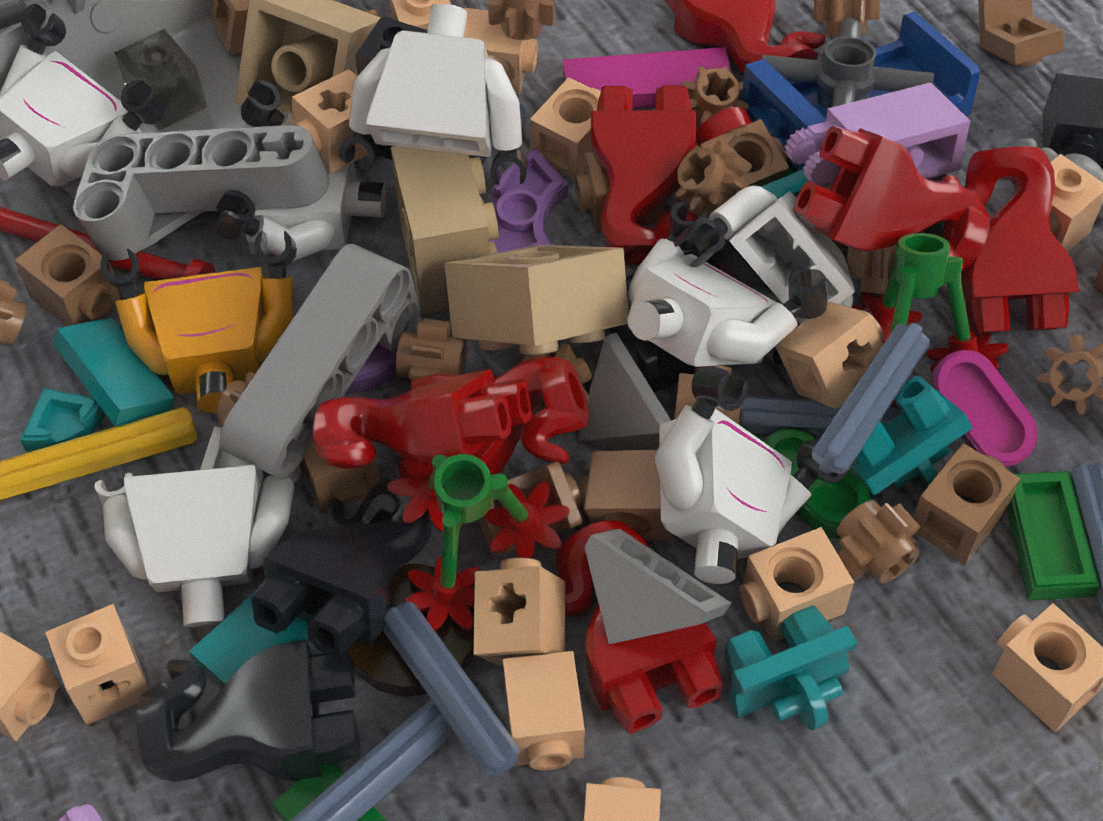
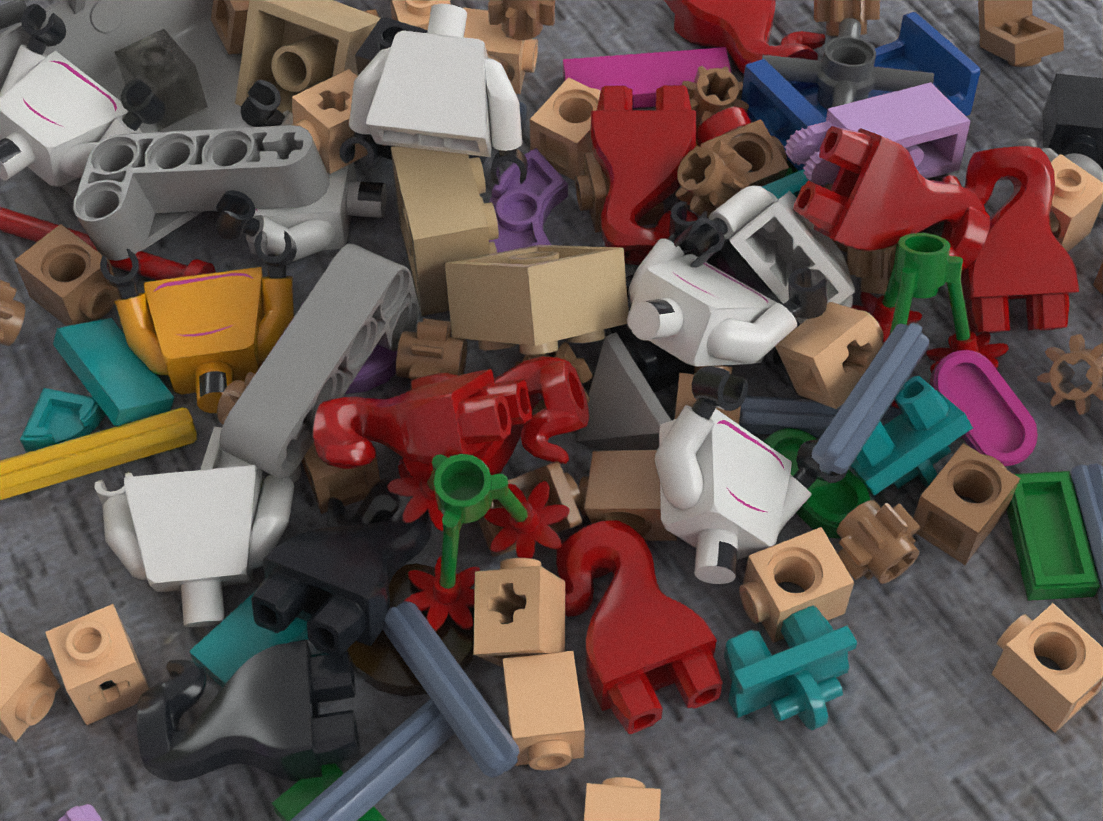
light grey slope [585,529,731,644] -> none

